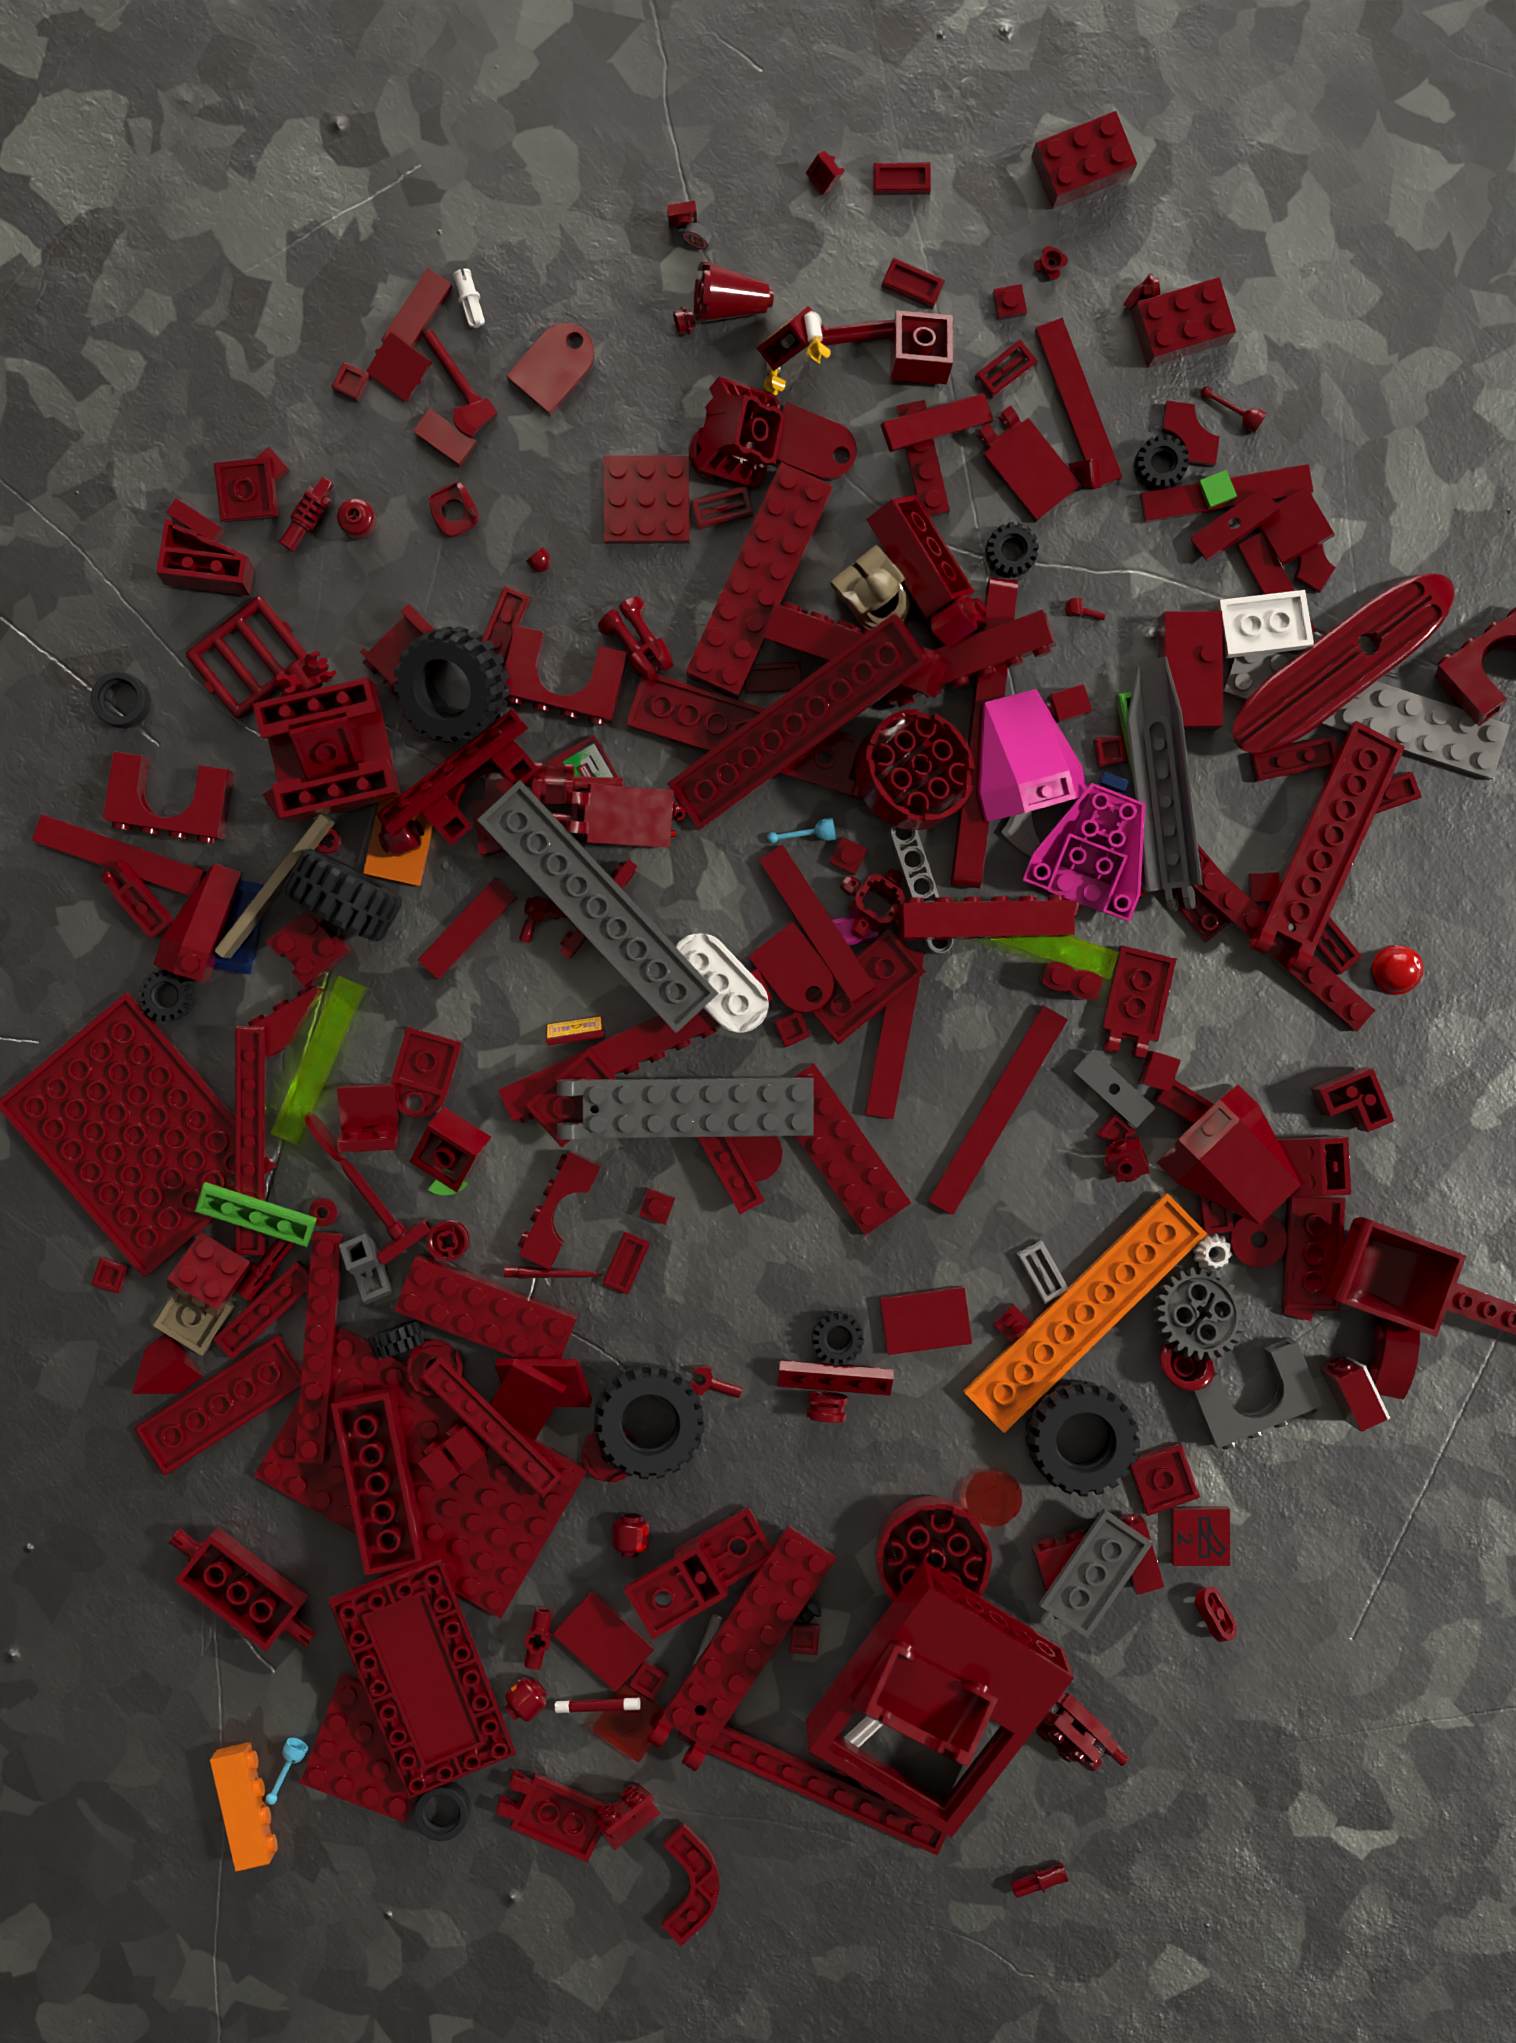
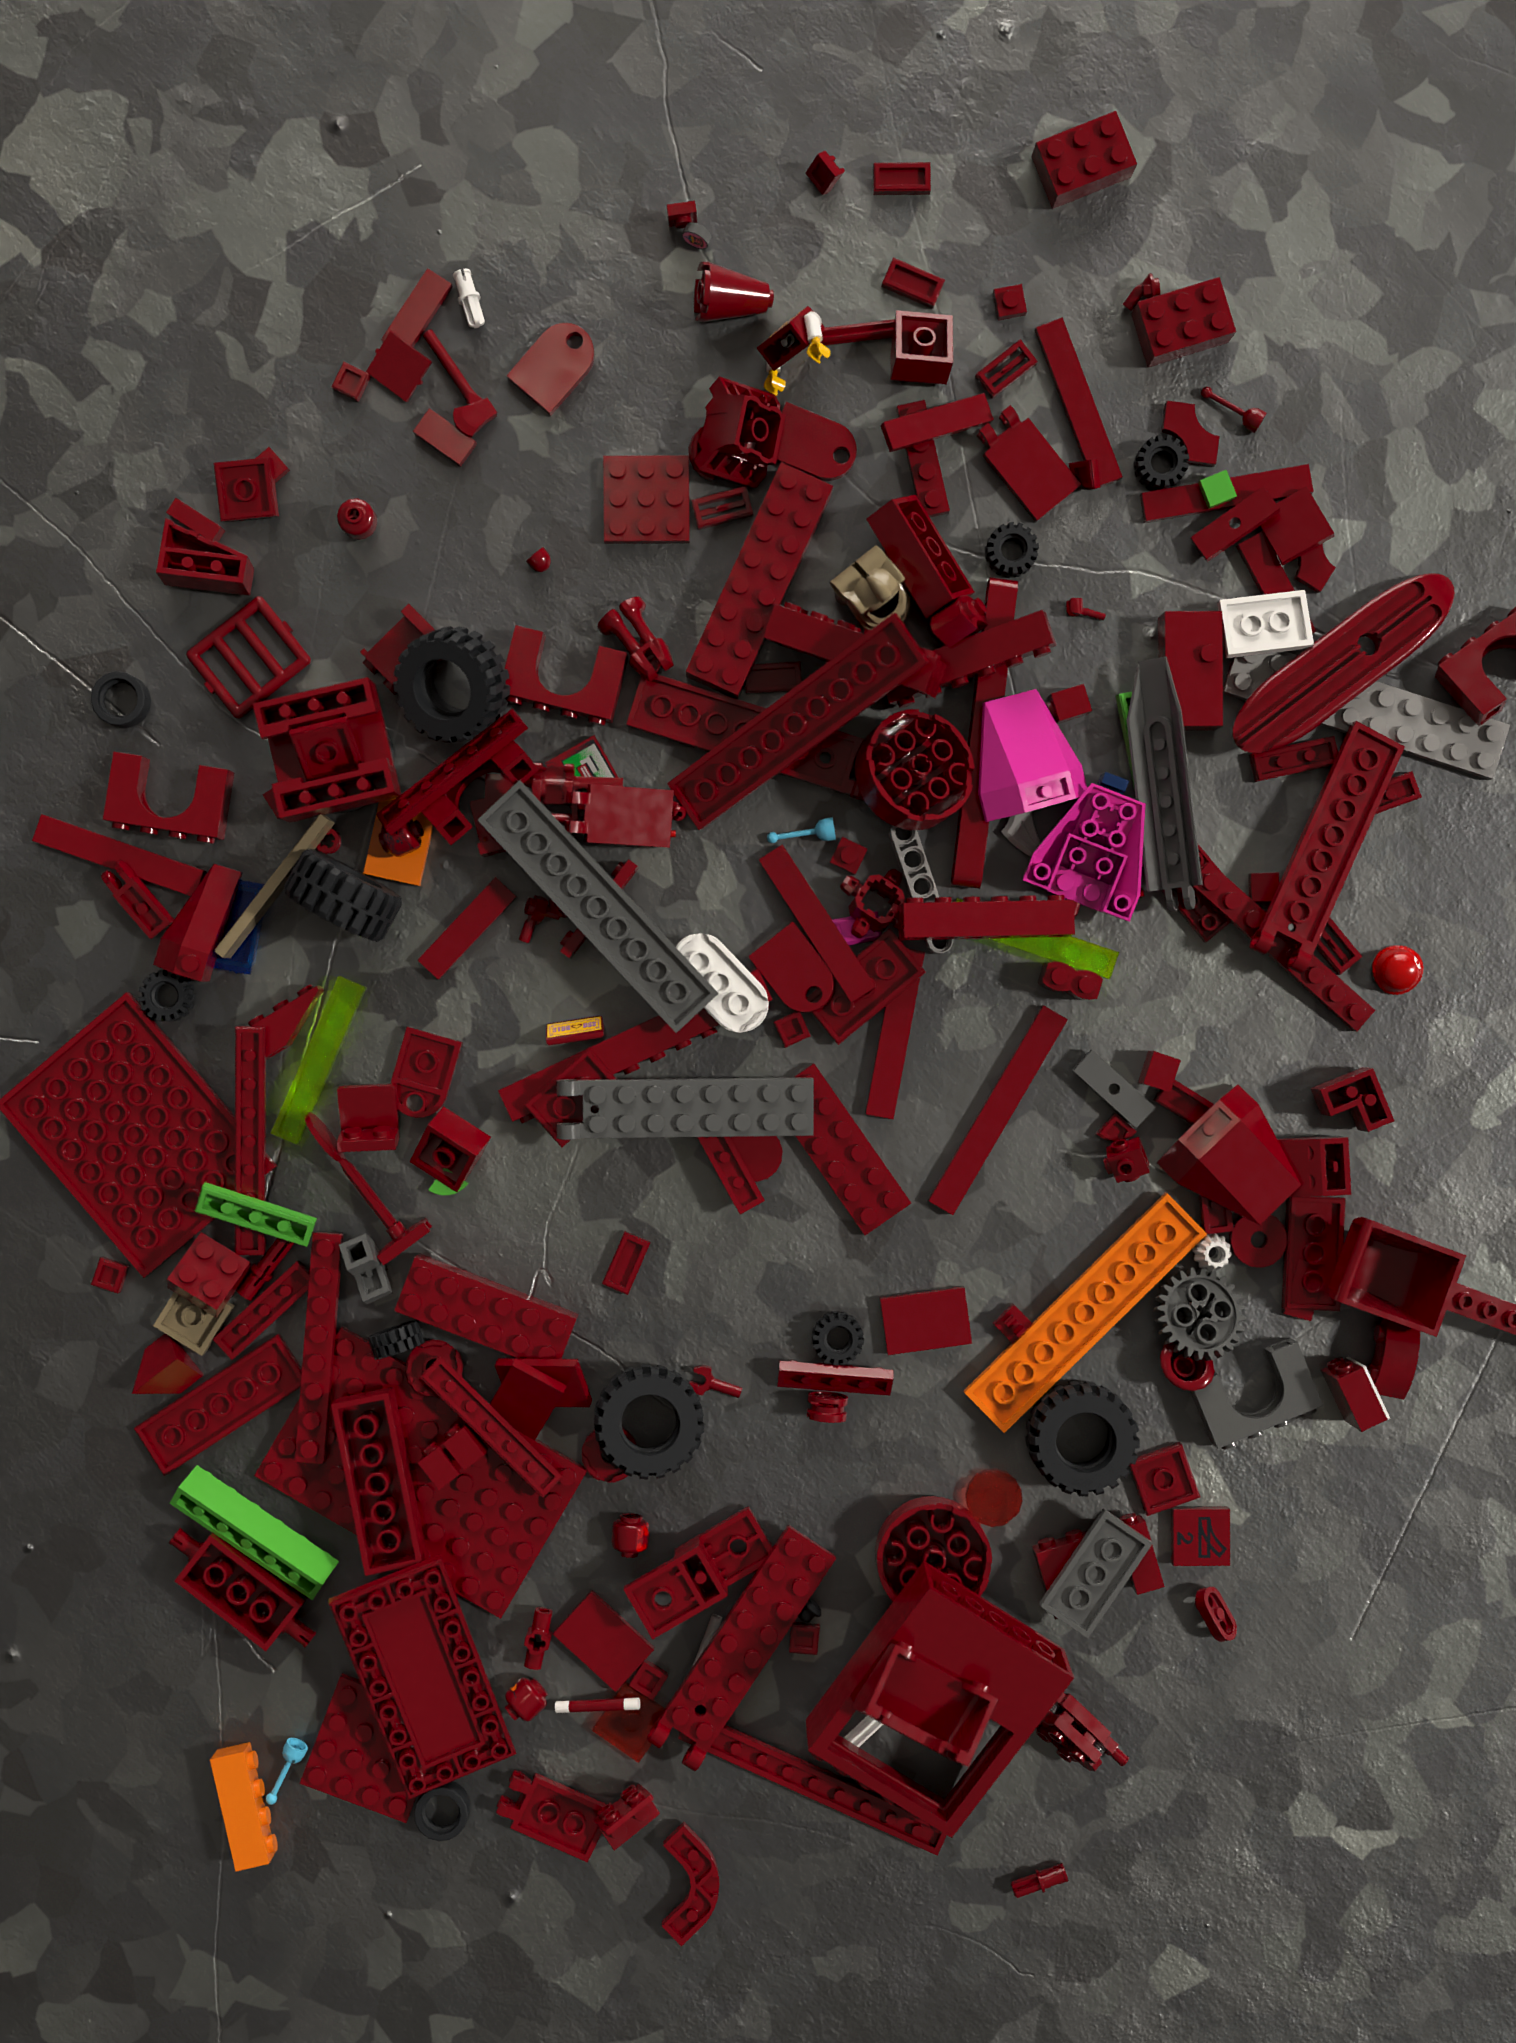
dark red piece [267,909,354,987] -> none
dark red pin [271,651,337,697] -> none
dark red hinge [278,476,333,552] -> none
dark red plate [309,1198,338,1227] -> none
dark red wheel [427,1219,470,1262] -> none
dark red piece [429,482,479,537] -> none
dark red tile [482,585,531,667] -> none
dark red bar [504,1266,603,1279] -> none
dark red arch [517,1150,602,1270] -> none
dark red plate [639,1188,675,1225] -> none
dark red plate [673,306,696,335] -> none
light grey tile [1016,1240,1069,1304] -> none
dark red plate [1034,246,1068,280] -> none
dark red tile [1093,734,1127,768] -> none
dark red tile [1101,945,1177,1060] -> none
none -> bright green brick [170,1465,339,1600]

